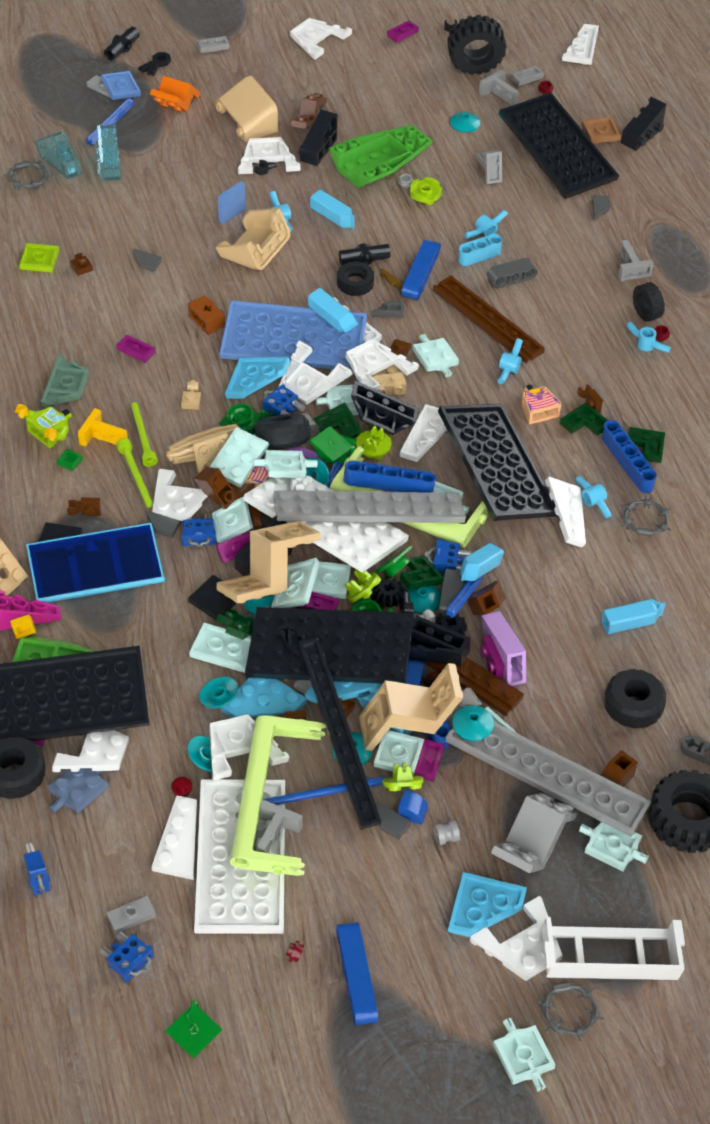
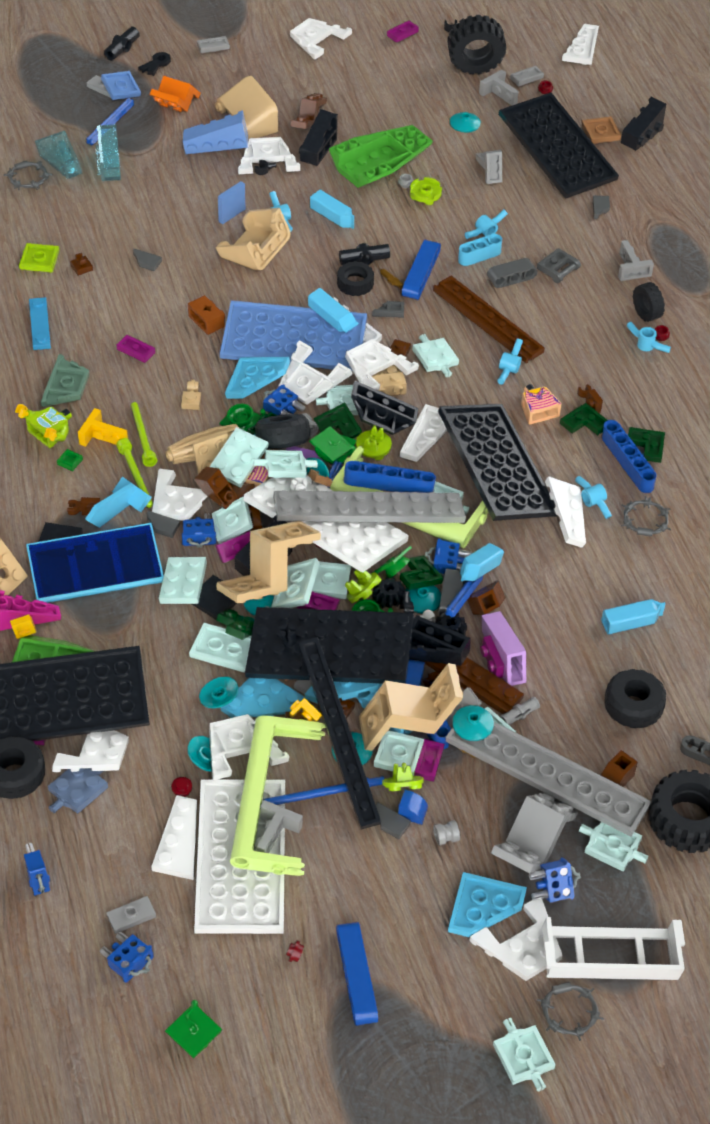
none -> dark azure plate [29,297,51,350]
none -> medium azure piece [85,477,152,528]
none -> light aqua plate [159,557,207,604]
none -> medium blue wedge [183,110,248,154]
none -> yellow bracket [289,698,322,722]
none -> medium nougat tile [308,469,333,487]
none -> light grey pin [500,696,540,725]
none -> piece [529,857,581,903]
none -> dark grey plate [537,248,581,283]

